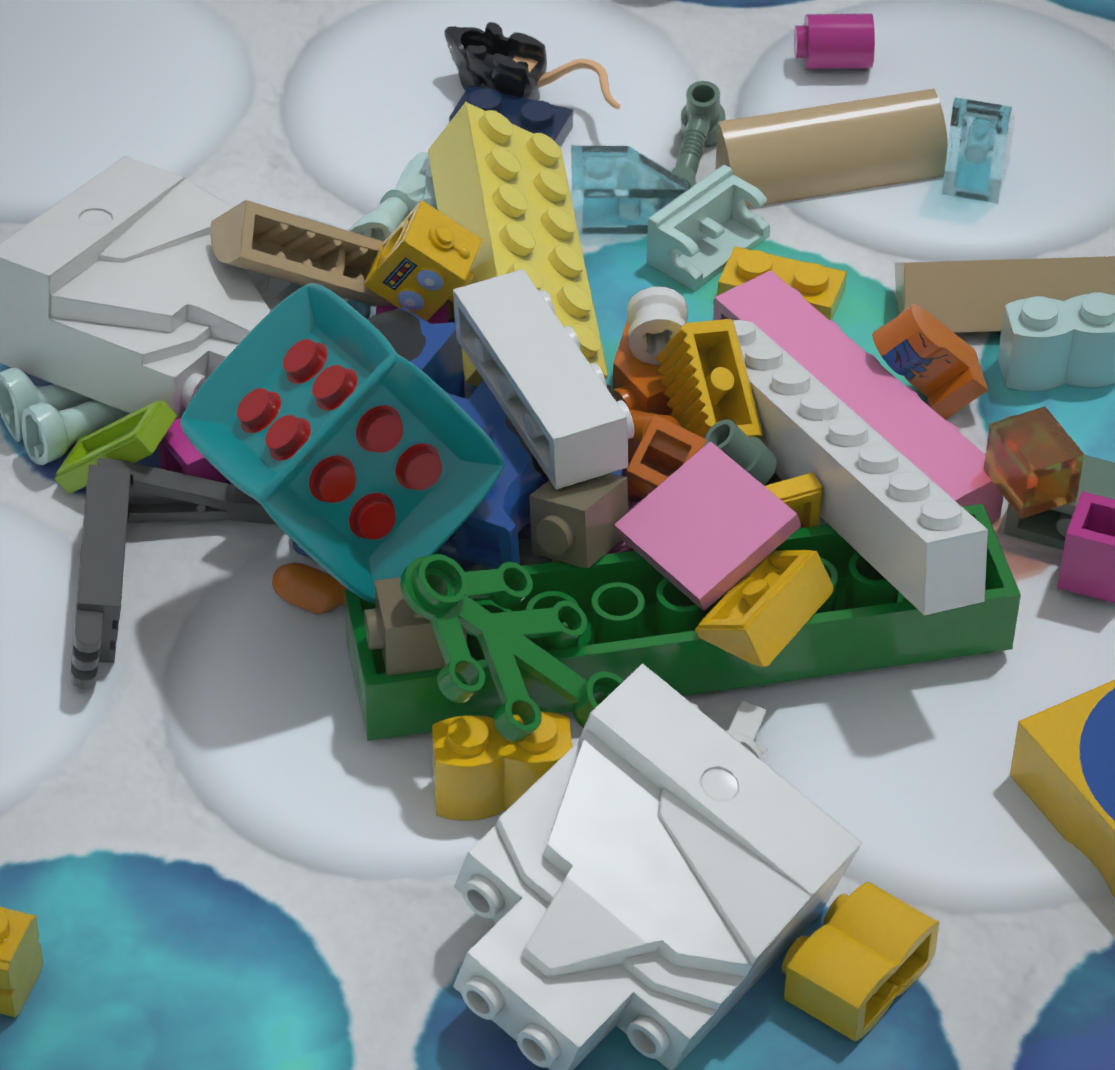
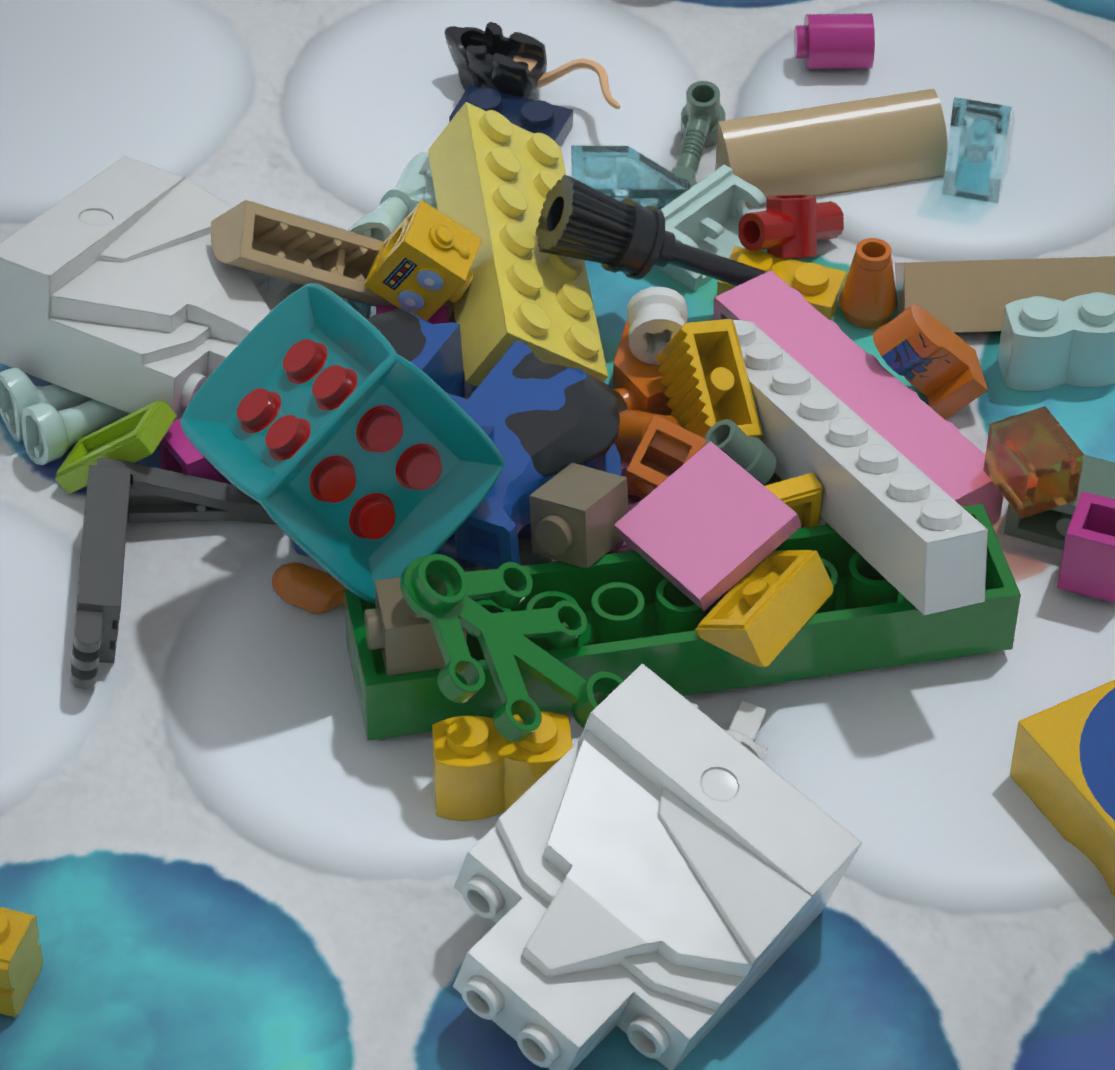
white brick [453,269,634,490] -> none
yellow brick [782,882,939,1041] -> none
none -> black piece [536,175,767,286]
none -> red axle [738,194,844,258]
none -> orange cone [839,238,898,328]

